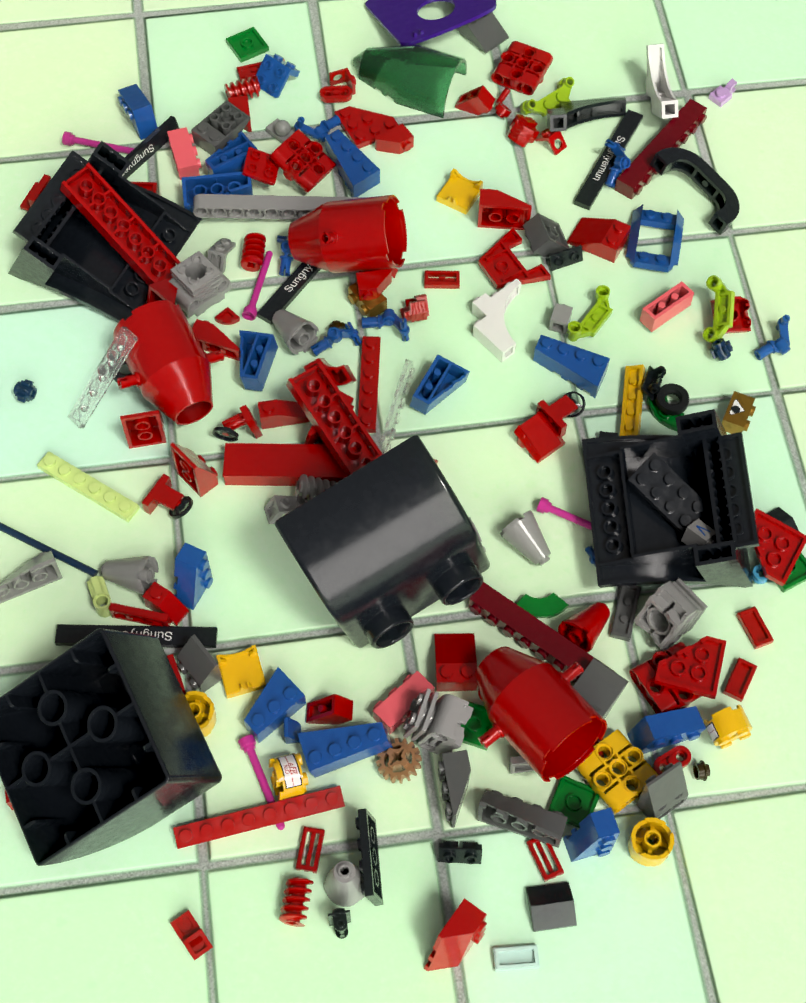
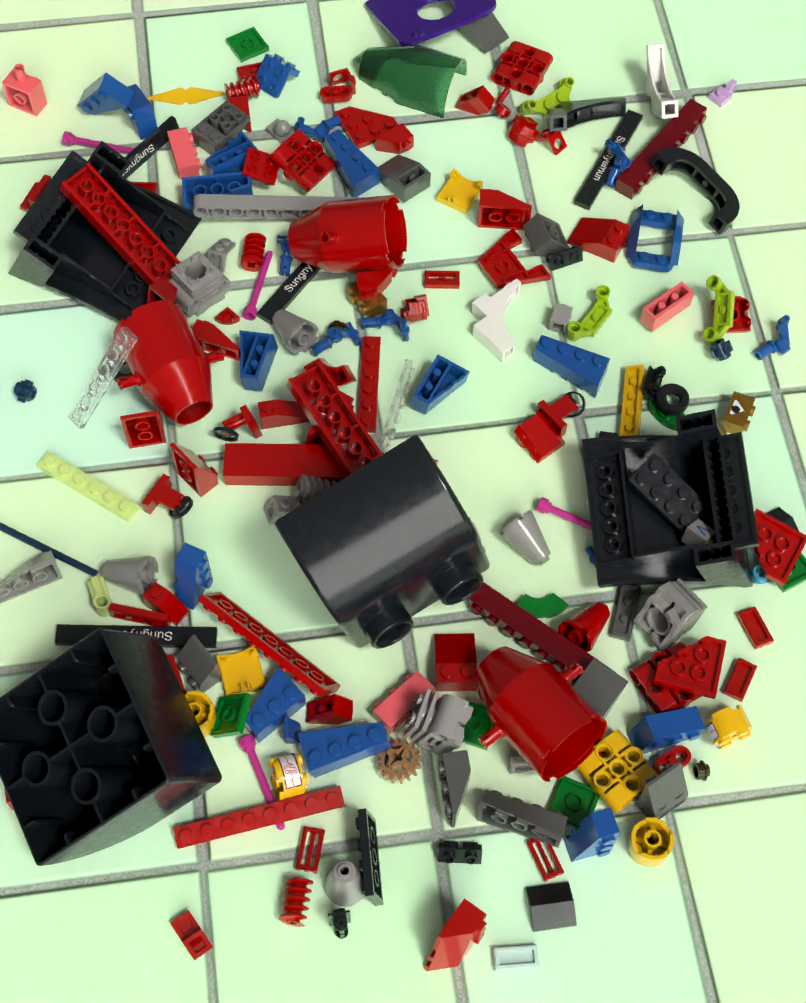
none -> coral brick [2,64,48,117]
none -> blue wedge [77,72,134,115]
none -> yellow sticker [146,87,226,105]
none -> red plate [198,592,341,697]
none -> green tile [210,693,252,738]
none -> dark grey slope [378,154,431,203]

